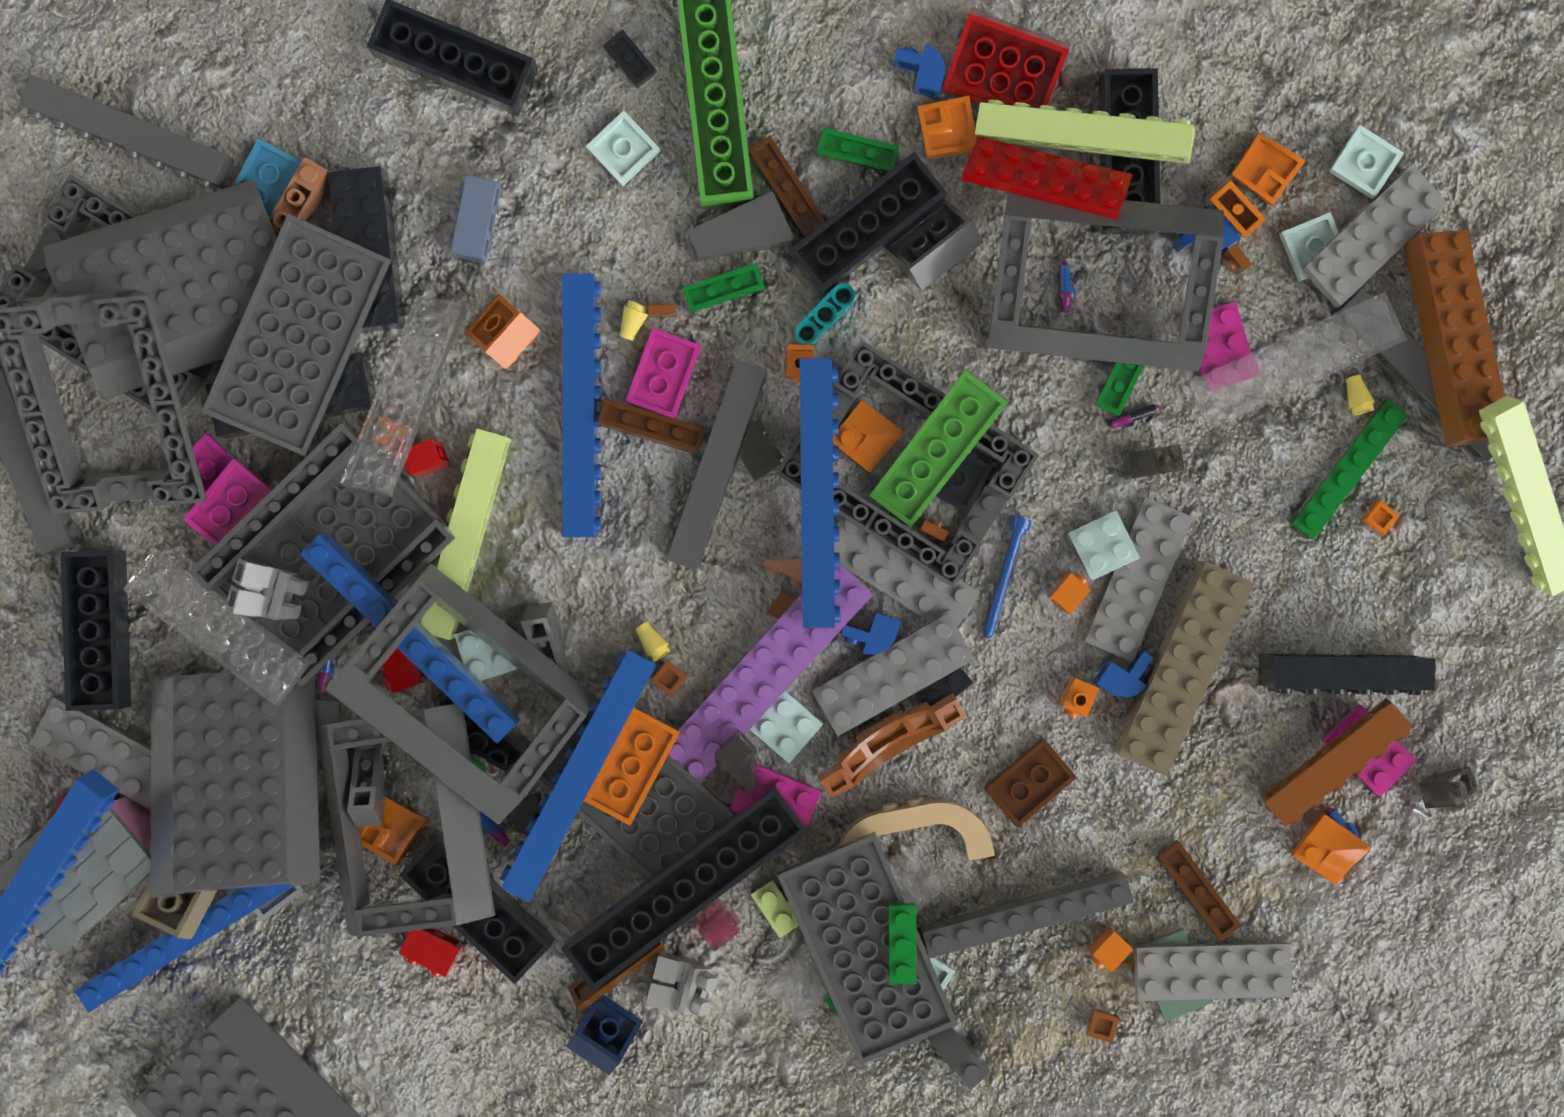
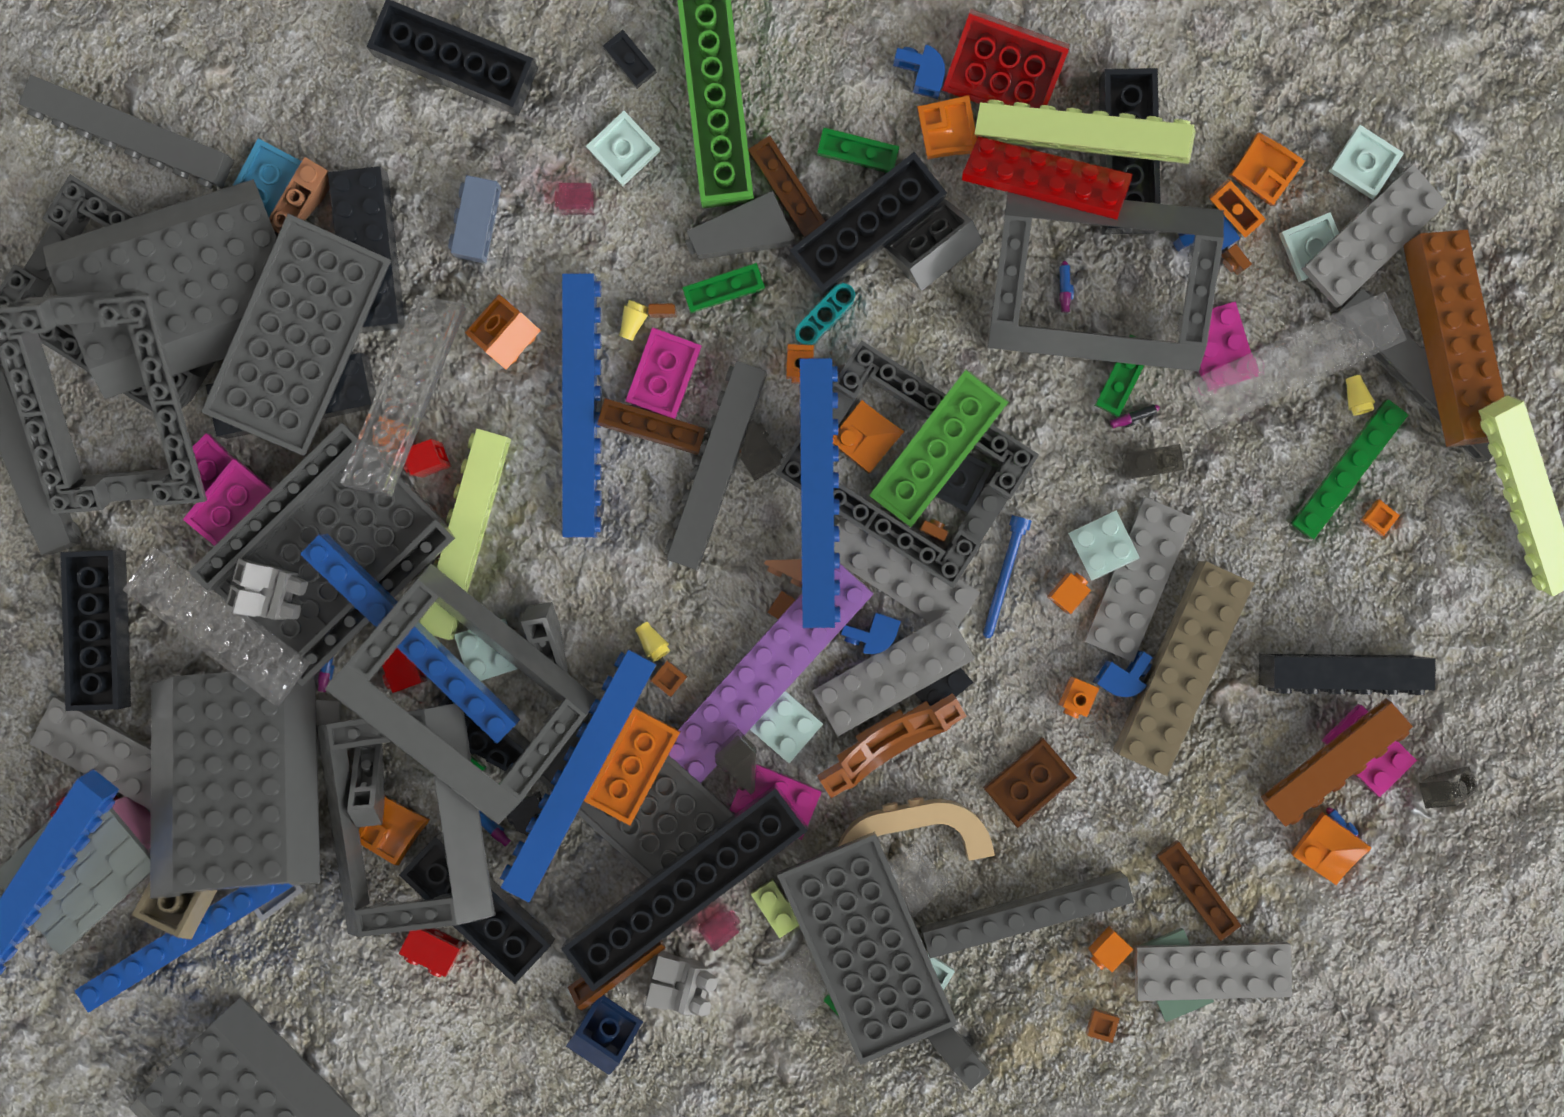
green plate [888,902,916,984] -> none
none -> clear pink brick [555,183,594,215]

